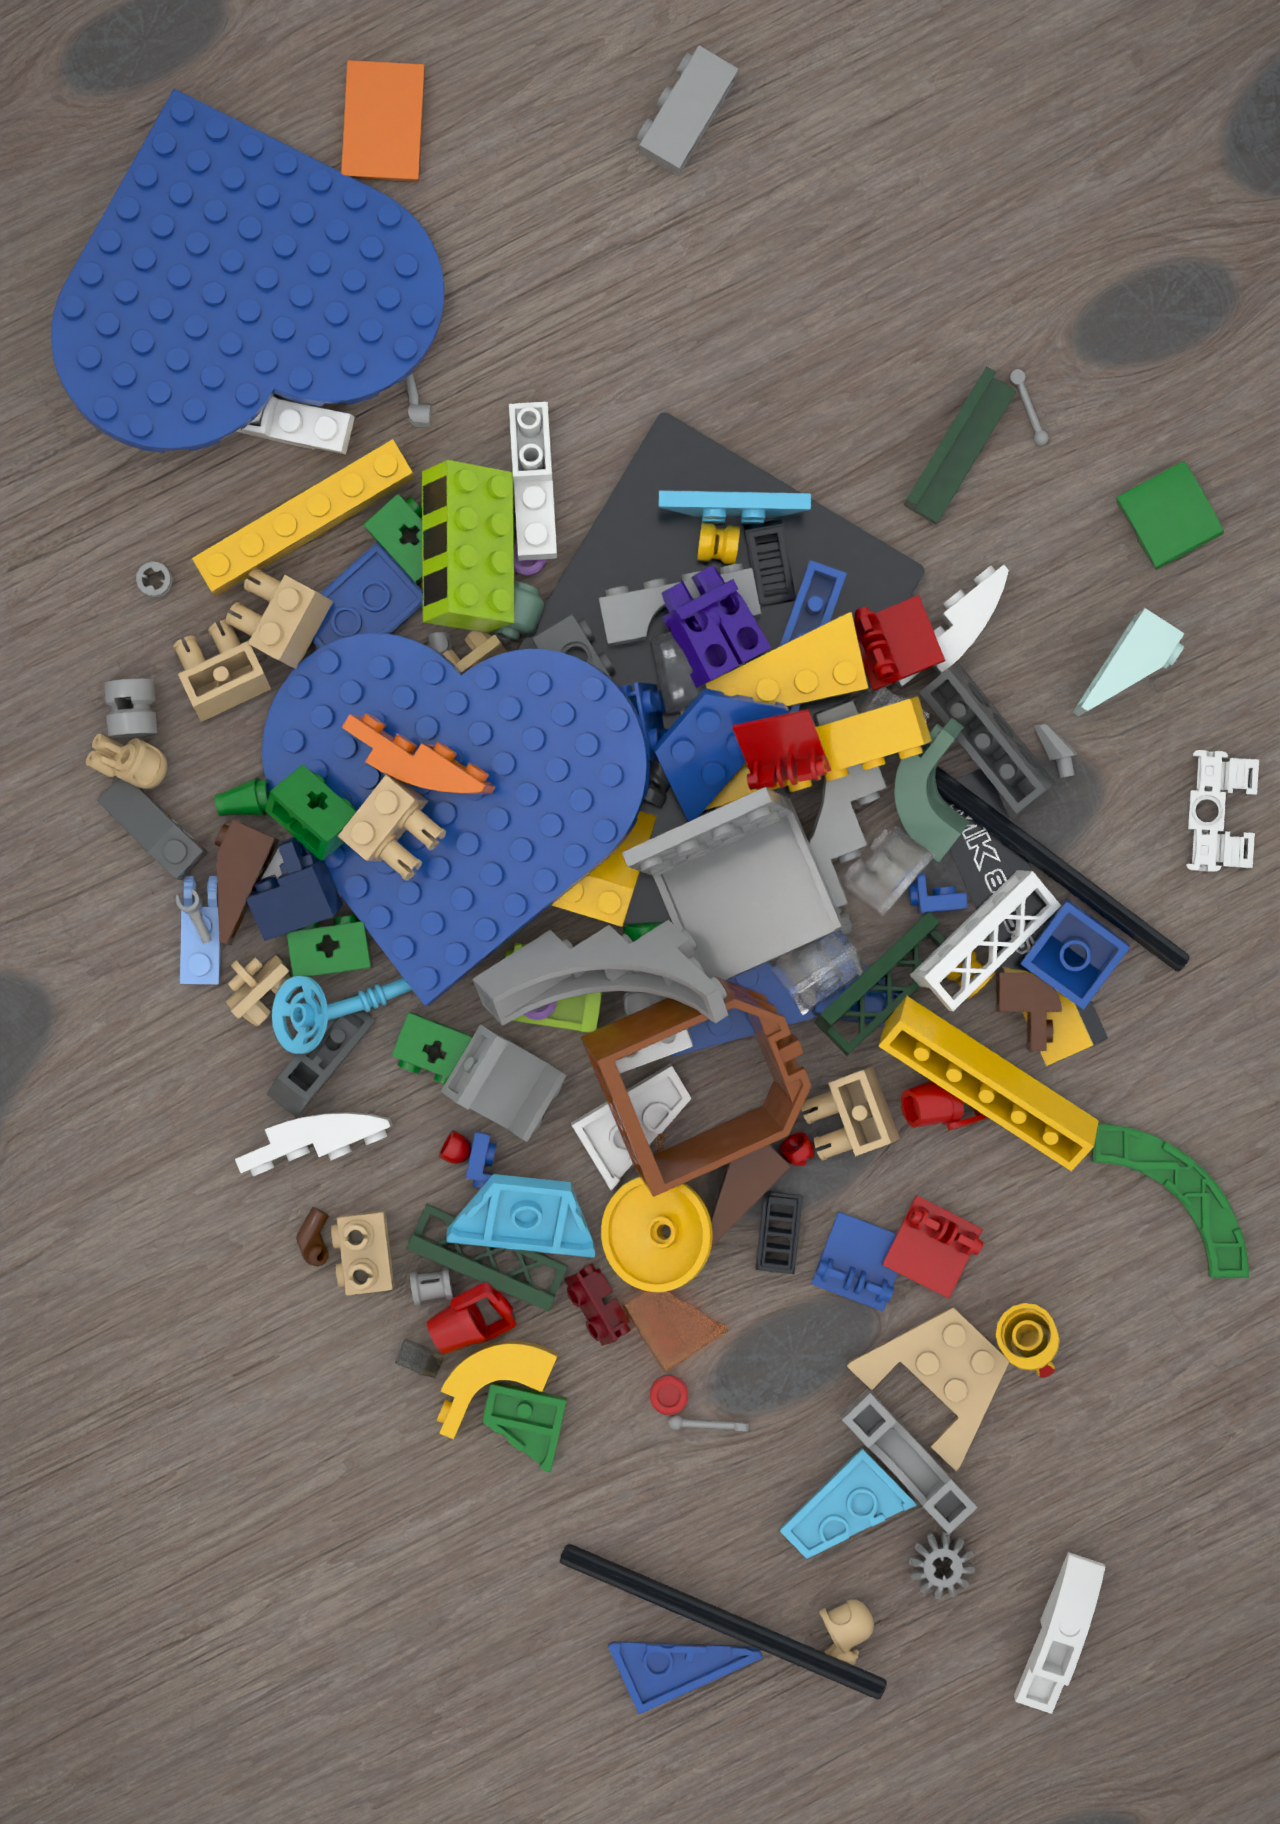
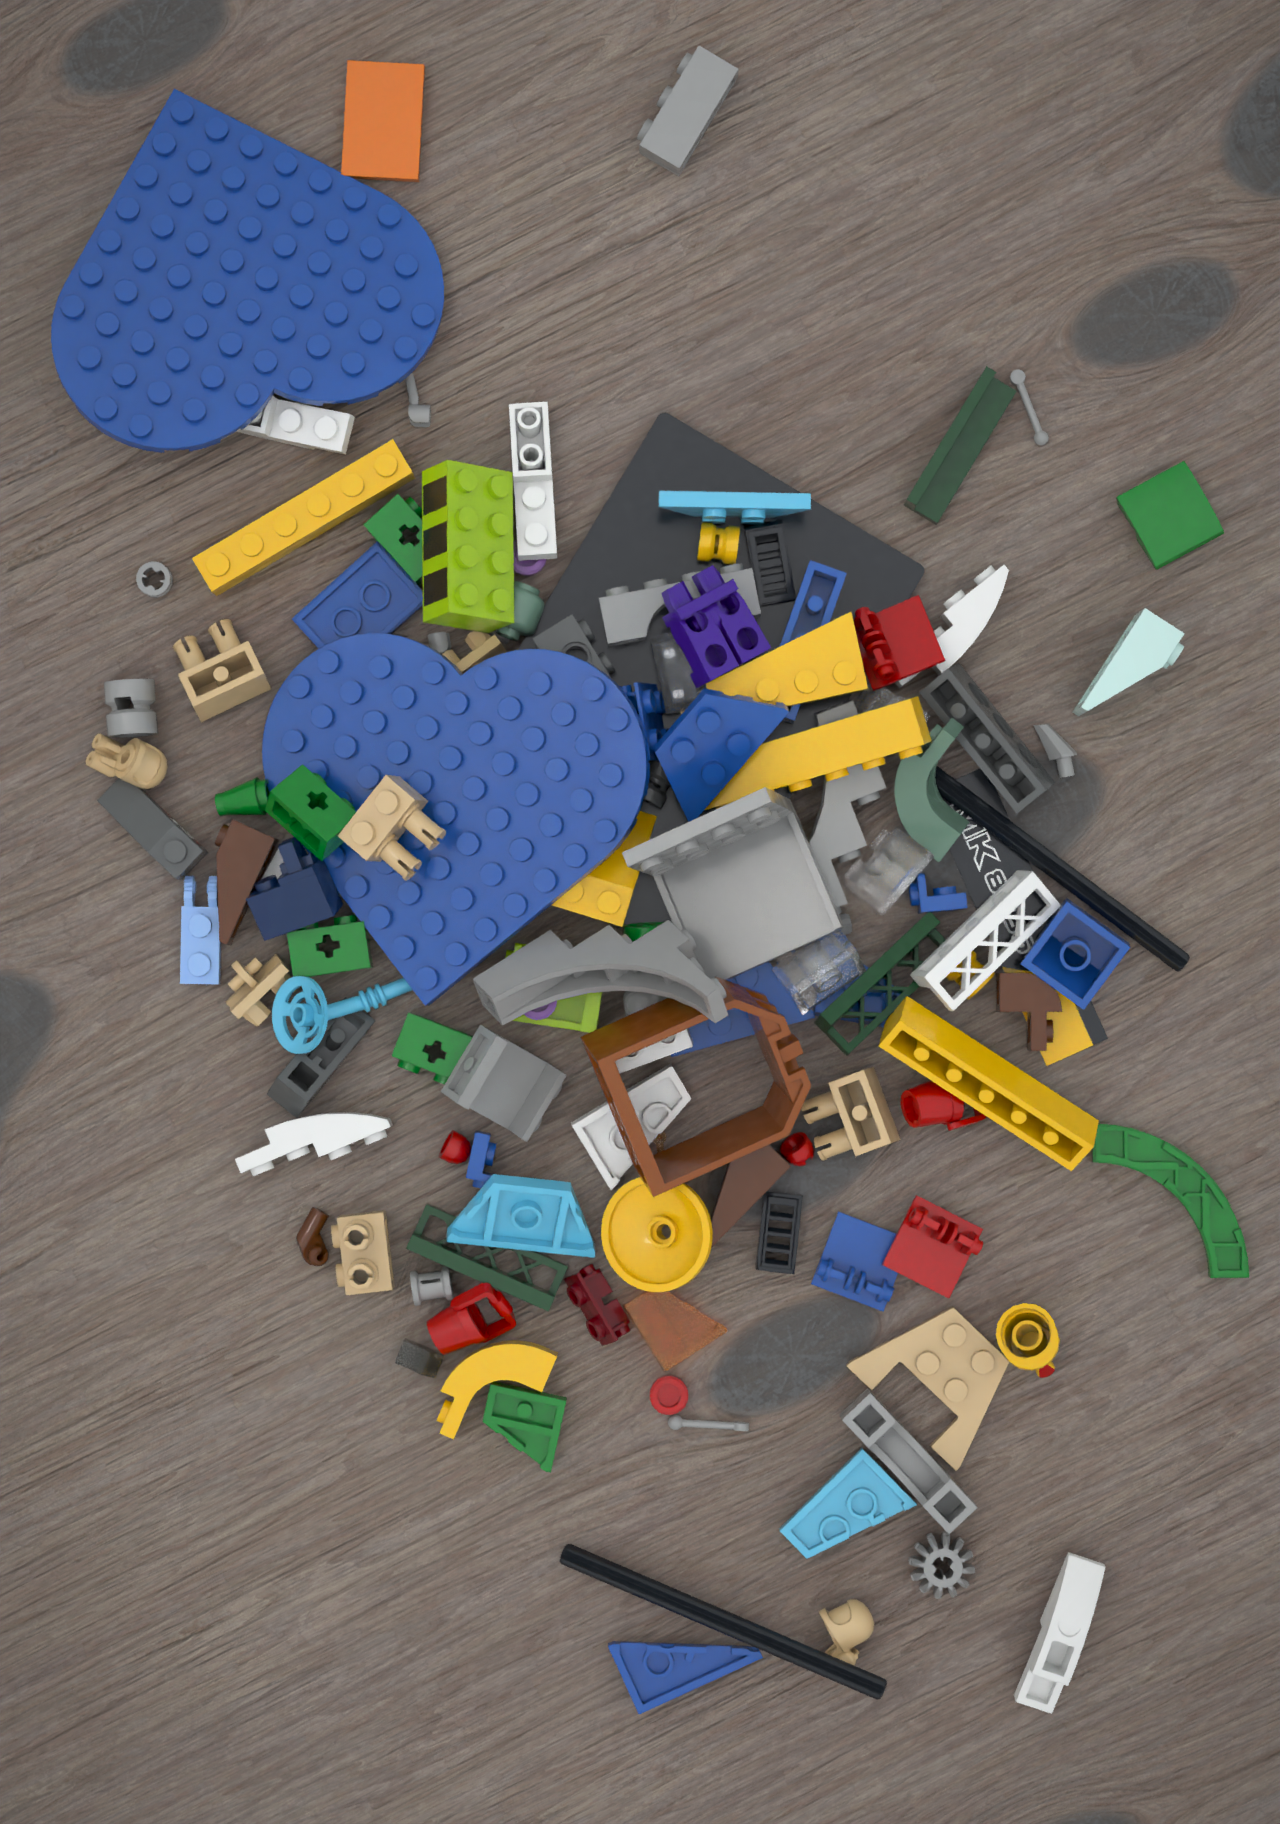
light grey hand [176,889,212,944] -> none
tan brick [226,568,333,669] -> none
orange slope [342,713,496,795] -> none
red hinge [732,709,831,790] -> none
white piece [1186,750,1259,872] -> none

